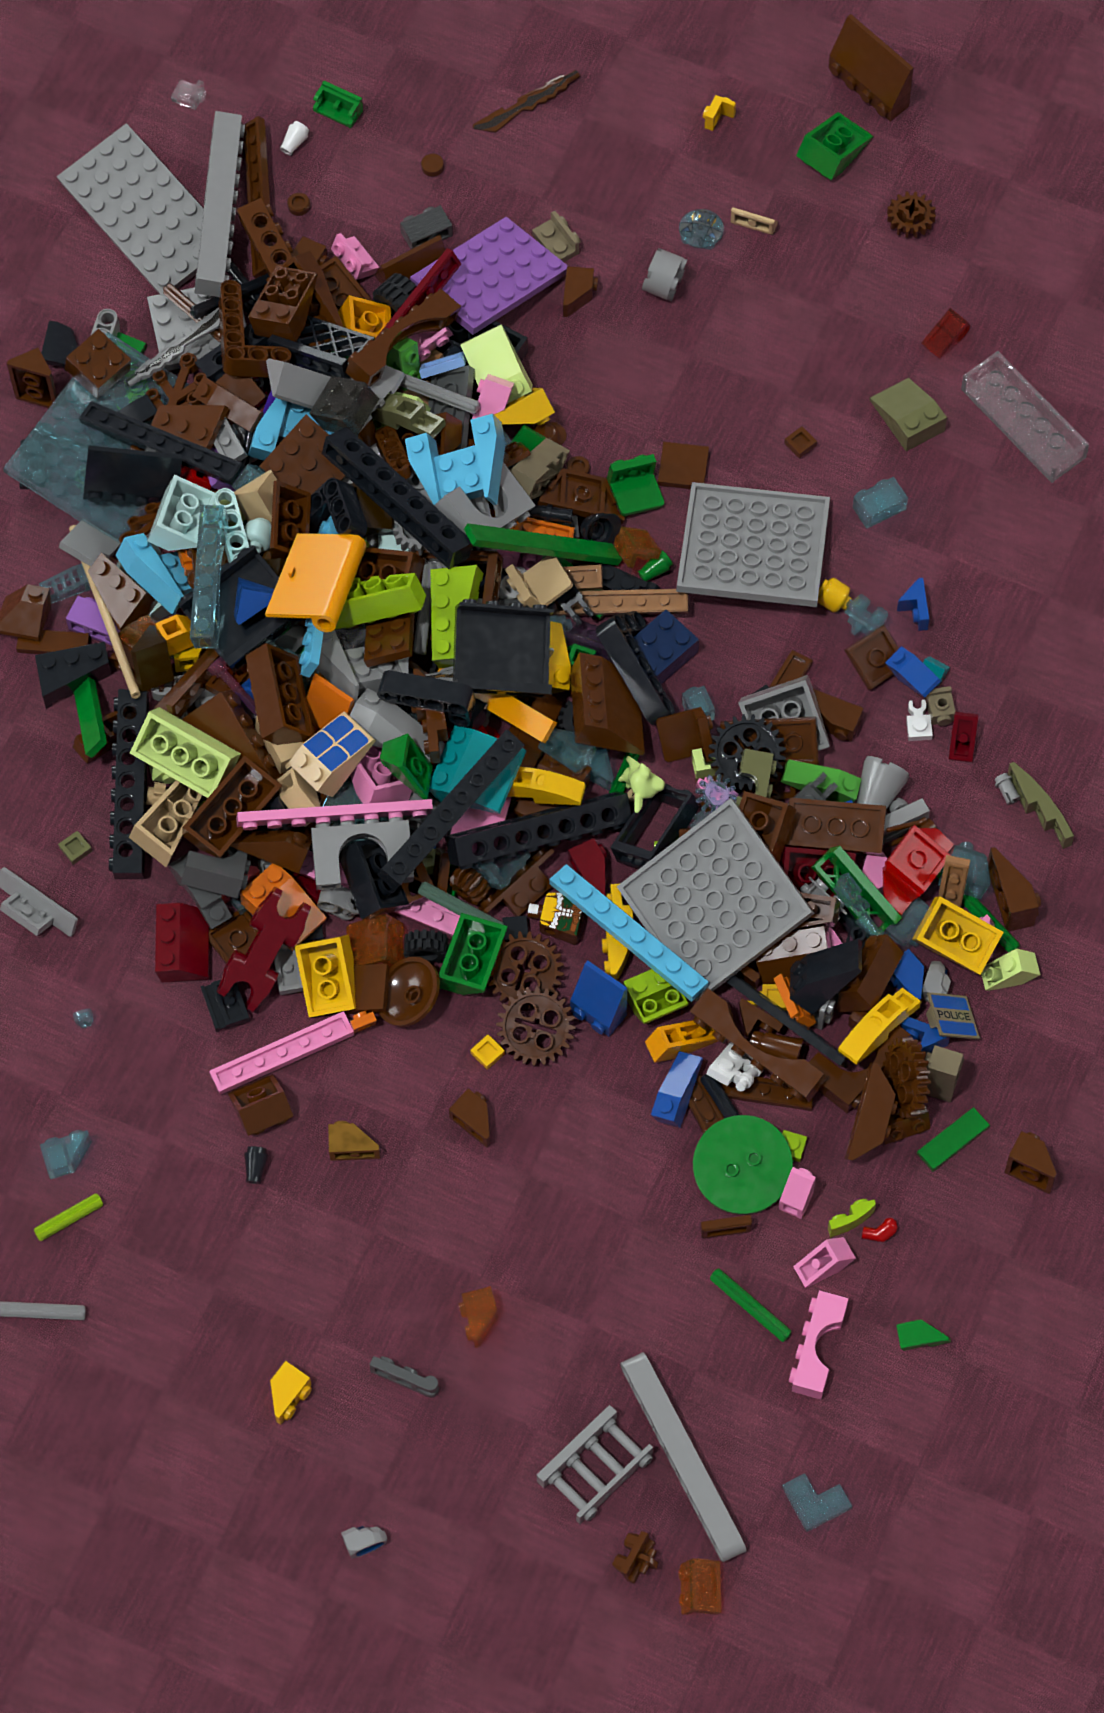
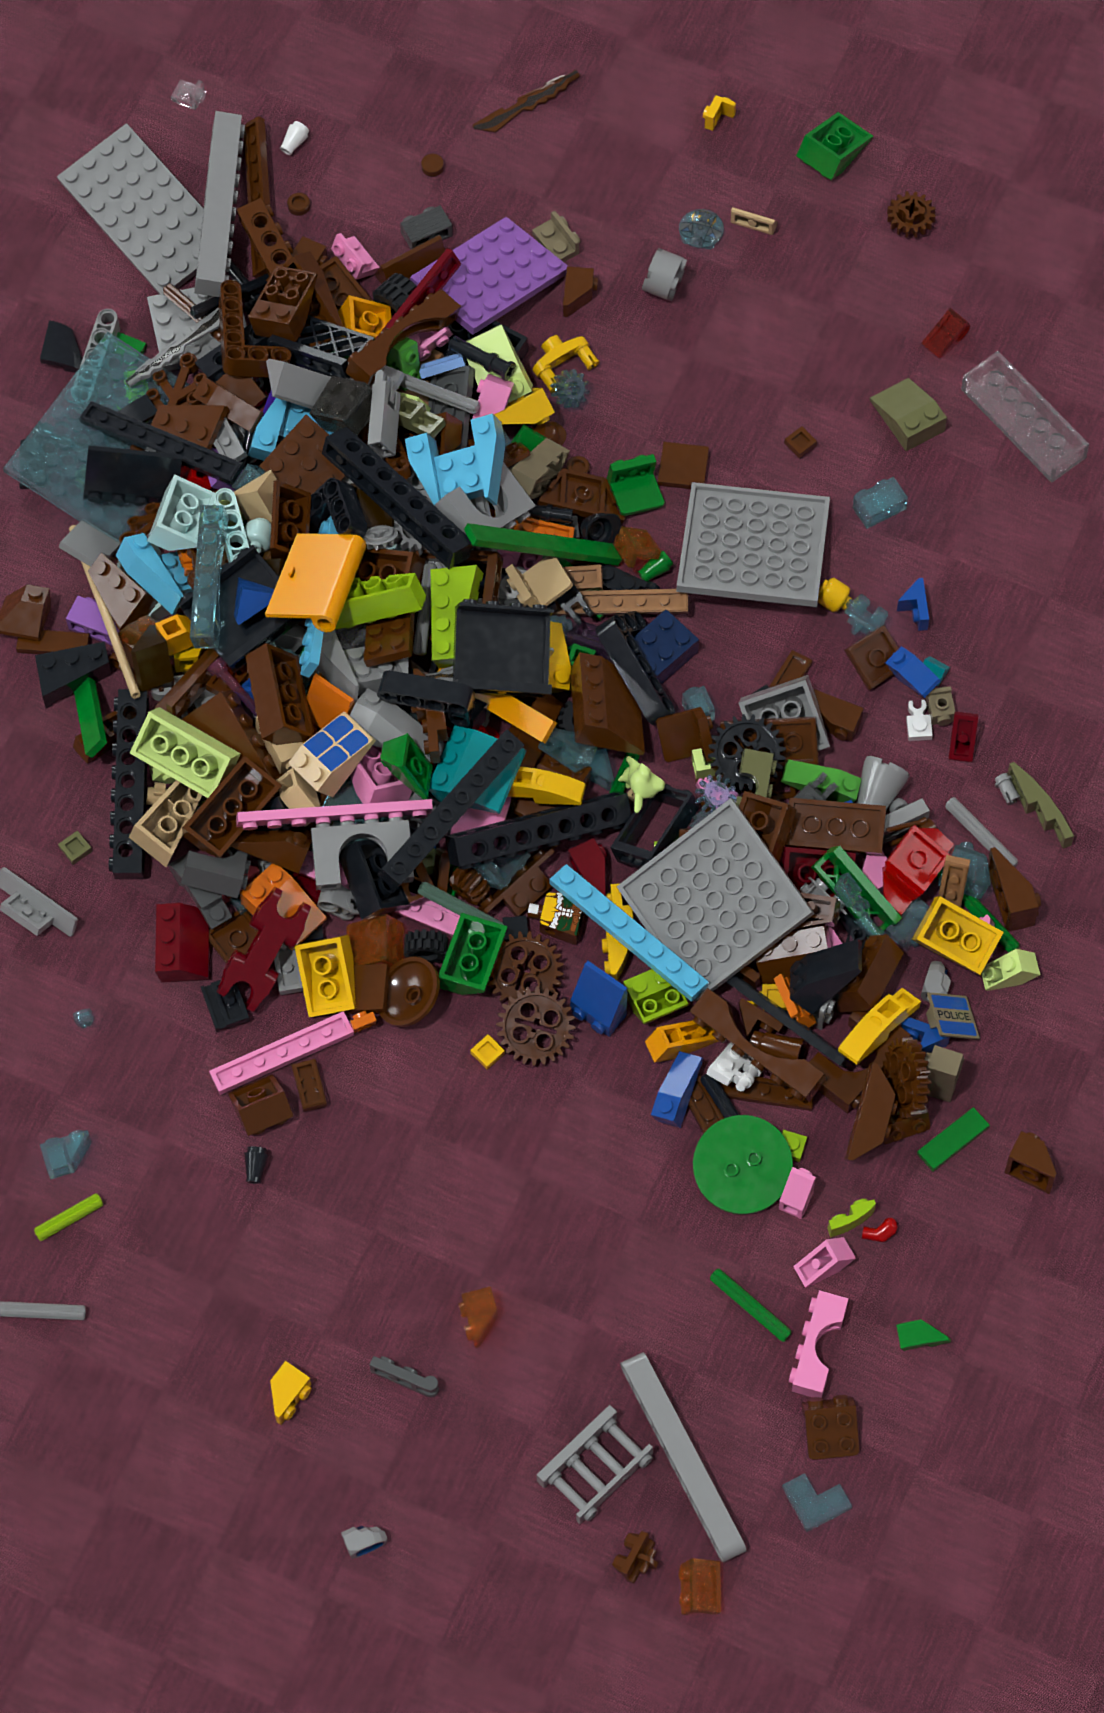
reddish brown slope [7,347,60,411] -> none
clear light blue slope [39,563,91,603] -> none
reddish brown brick [65,329,131,400] -> none
green hinge [313,81,363,128] -> none
pearl gold slope [328,1121,380,1161] -> none
reddish brown slope [449,1088,490,1148] -> none
reddish brown tile [700,1215,752,1239] -> none
reddish brown slope [828,14,914,122] -> none
blue slope [888,949,924,1001] -> none
none -> reddish brown plate [291,1059,327,1112]
none -> light grey gear [363,525,398,550]
none -> light grey hinge [368,370,401,458]
none -> black pin [448,336,516,381]
none -> yellow connector [532,335,600,393]
none -> clear light blue gear [550,369,590,408]
none -> reddish brown bracket [802,1395,859,1460]
none -> light grey axle [945,797,1018,867]

